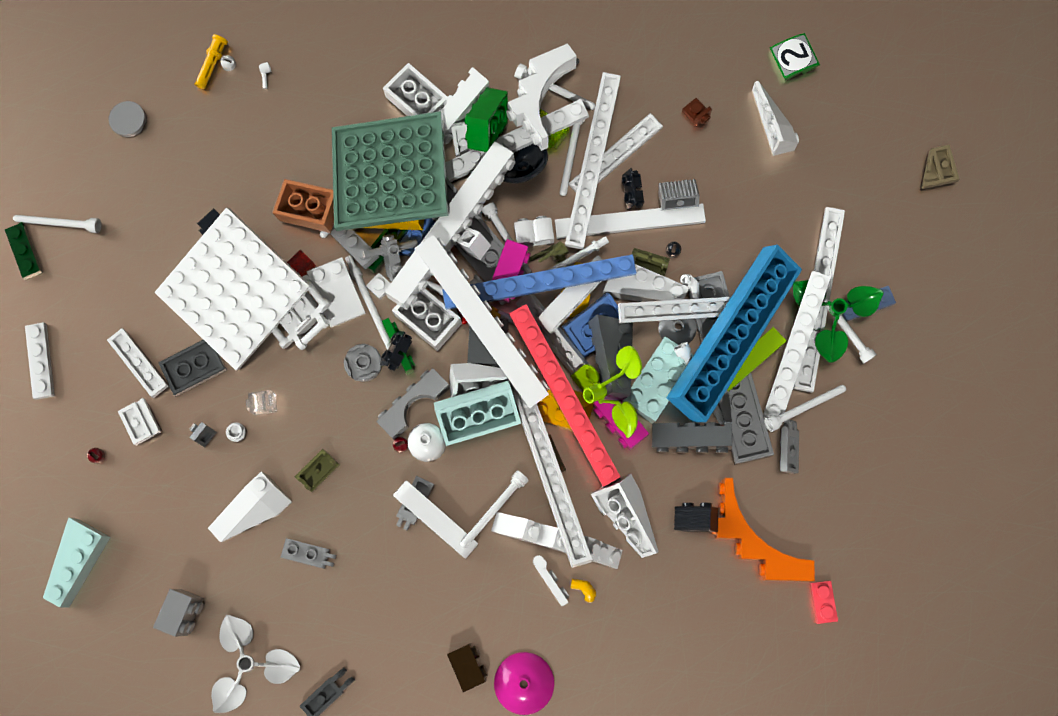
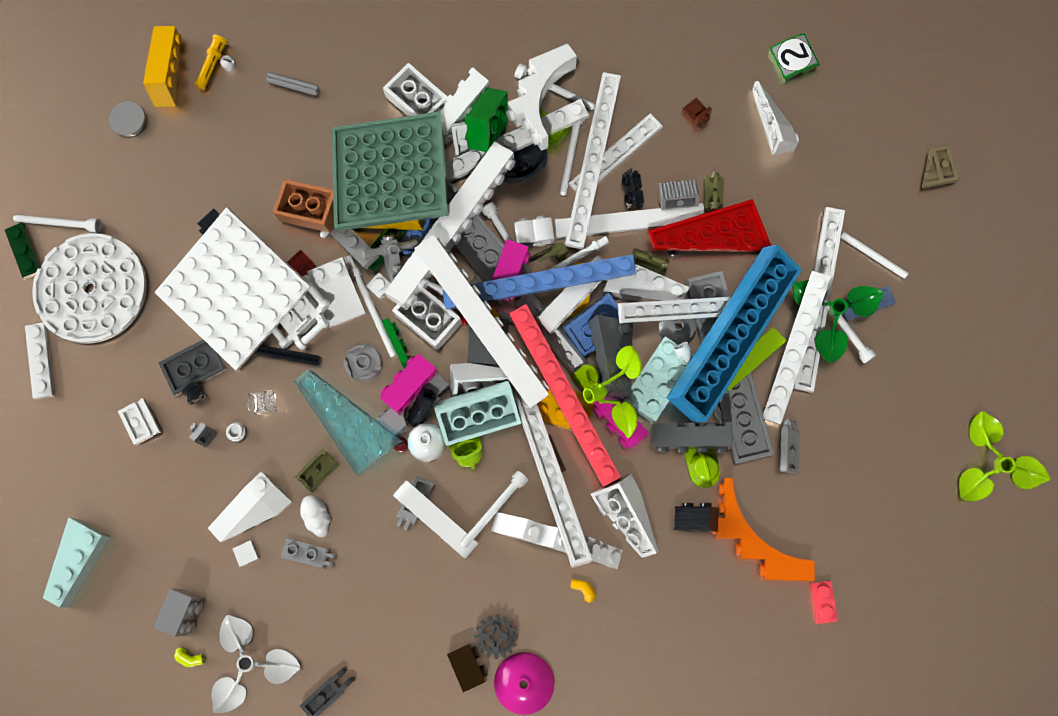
dark red hinge [87,448,105,464] -> none
white plate [107,328,169,398] -> none
white hand [259,62,272,89] -> none
black hinge [380,331,412,372] -> none
white brick [457,227,491,260] -> none
white hinge [533,555,569,606] -> none
white arm [680,274,699,299] -> none
white piece [764,385,846,432] -> none
none -> white plate [32,233,147,344]
none -> yellow wedge [143,26,182,107]
none -> neon yellow arm [174,647,205,667]
none -> black wheel [181,382,206,405]
none -> white tile [233,540,259,567]
none -> black axle [253,345,321,366]
none -> light grey axle [266,72,319,95]
none -> clear light blue wing [294,370,402,475]
none -> white arm [300,495,331,537]
none -> dark pink brick [379,353,438,416]
none -> black axle [407,388,437,427]
none -> lime piece [449,436,482,469]
none -> dark grey gear [474,614,518,659]
none -> red wing [647,199,771,252]
none -> lime piece [685,449,720,488]
none -> olive hinge [704,172,724,212]
none -> white bar [840,231,908,279]
none -> lime plant [959,411,1050,501]

